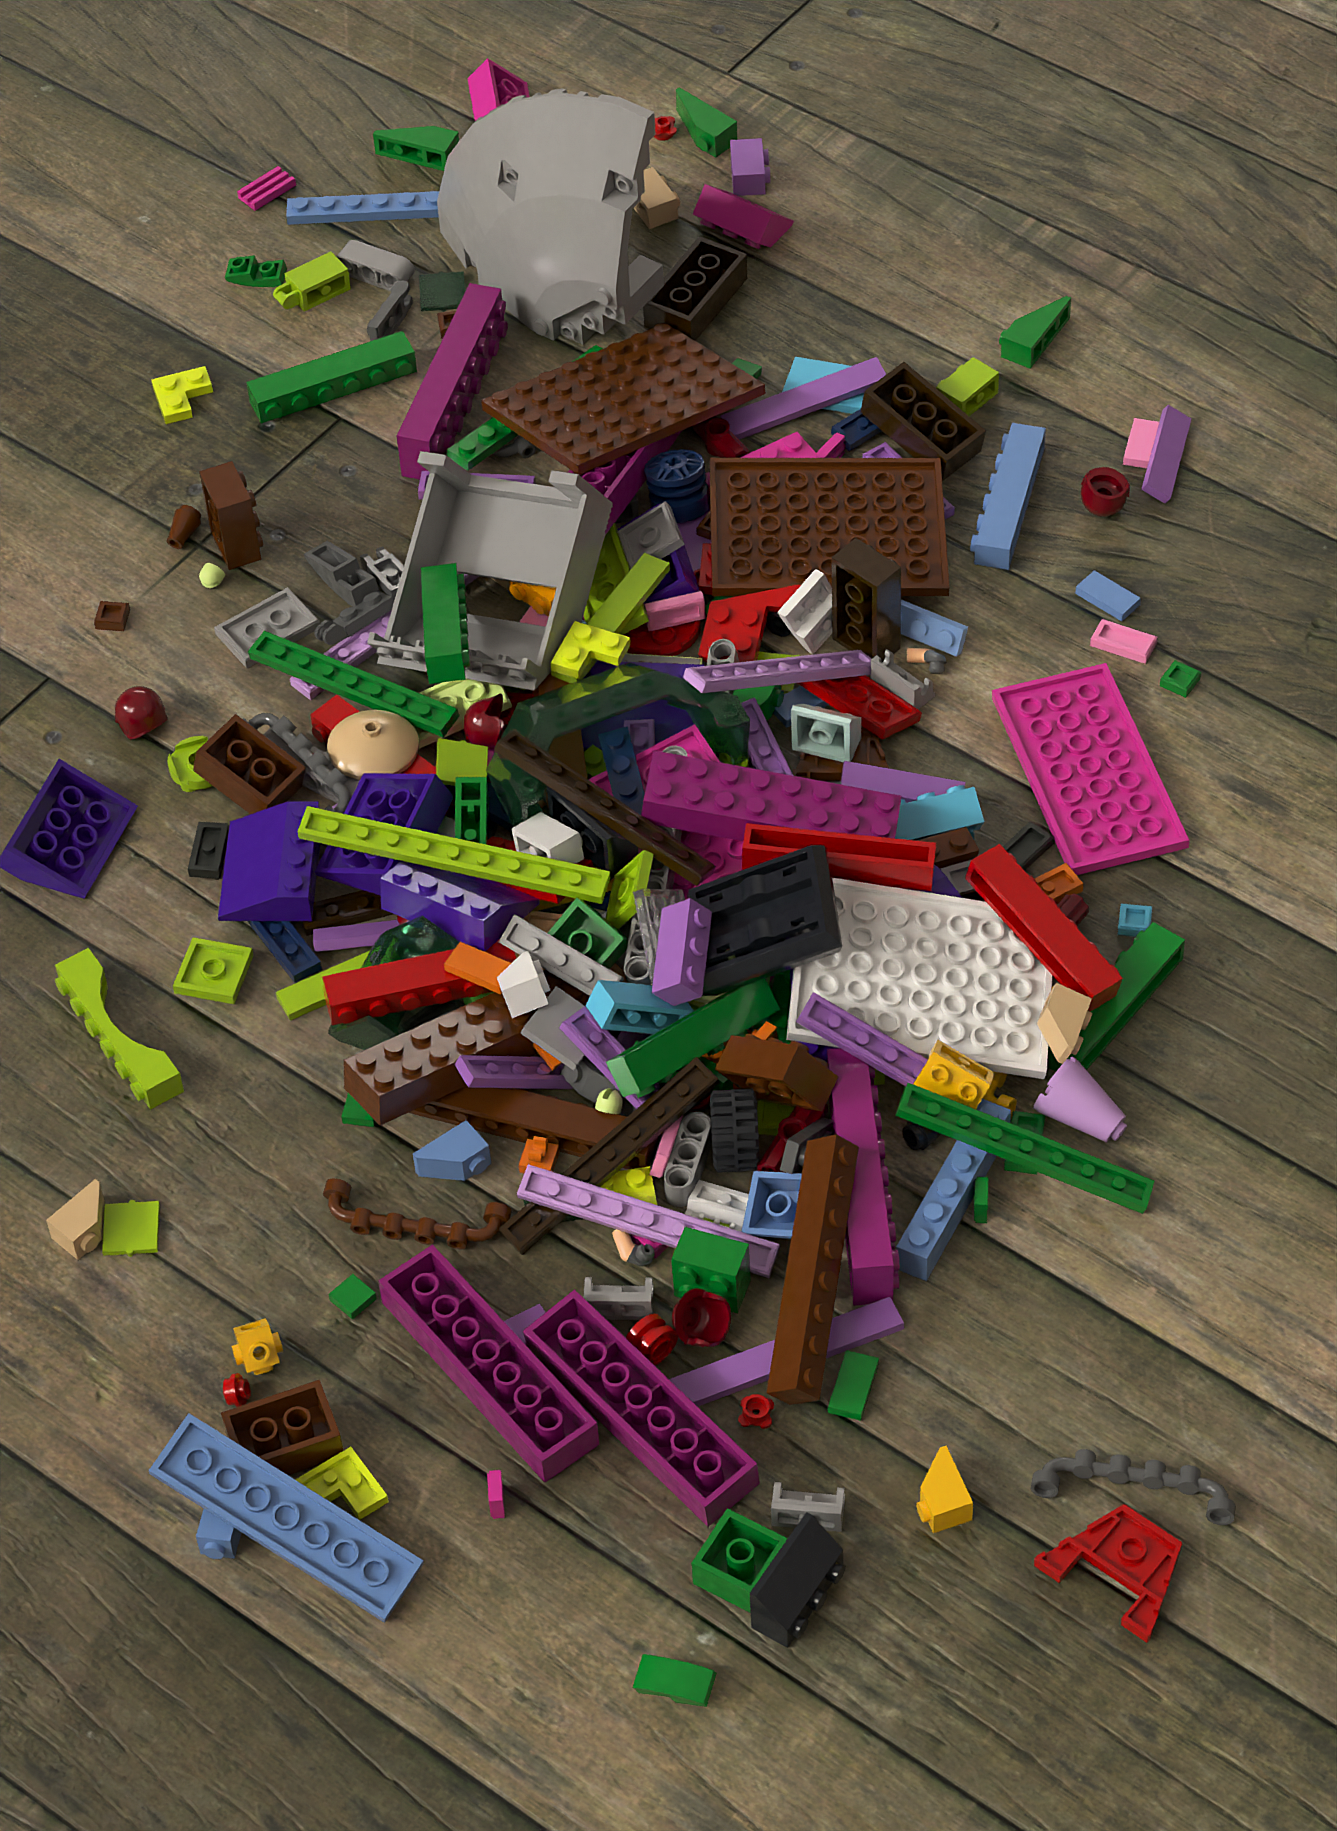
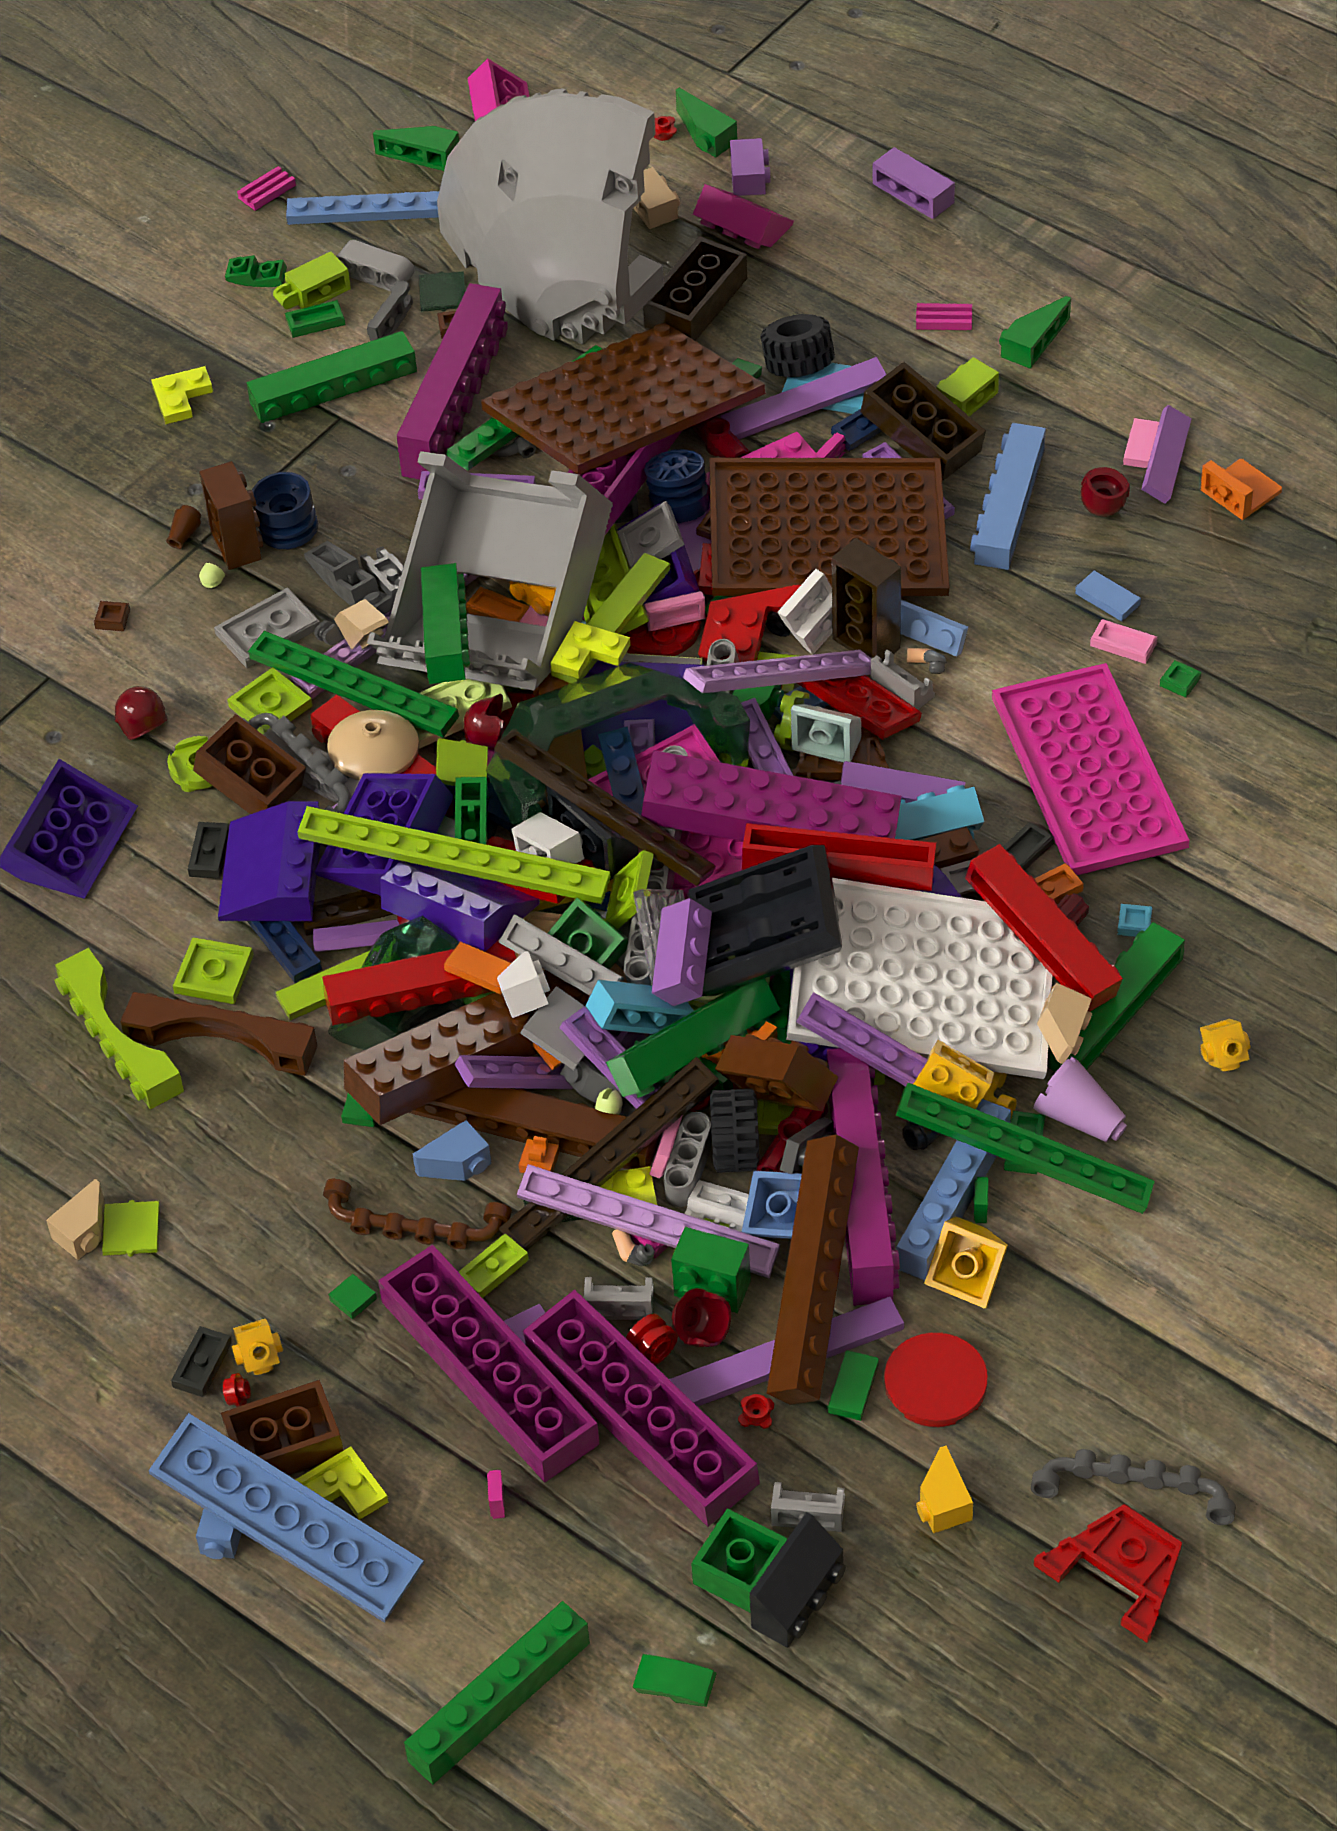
none -> reddish brown arch [120,992,318,1076]
none -> pearl dark grey plate [171,1326,232,1397]
none -> lime plate [227,667,313,734]
none -> dark blue wheel [252,472,319,549]
none -> green tile [285,300,346,338]
none -> tan slope [334,599,389,650]
none -> green brick [404,1601,590,1785]
none -> lime plate [459,1234,529,1298]
none -> orange tile [466,586,530,622]
none -> black tyre [760,314,835,377]
none -> lime plate [774,690,810,752]
none -> medium lavender brick [873,147,955,219]
none -> red tile [884,1332,988,1427]
none -> dark pink tile [916,303,972,330]
none -> yellow slope [924,1216,1008,1309]
none -> yellow brick [1200,1019,1251,1071]
none -> orange bracket [1201,459,1282,520]

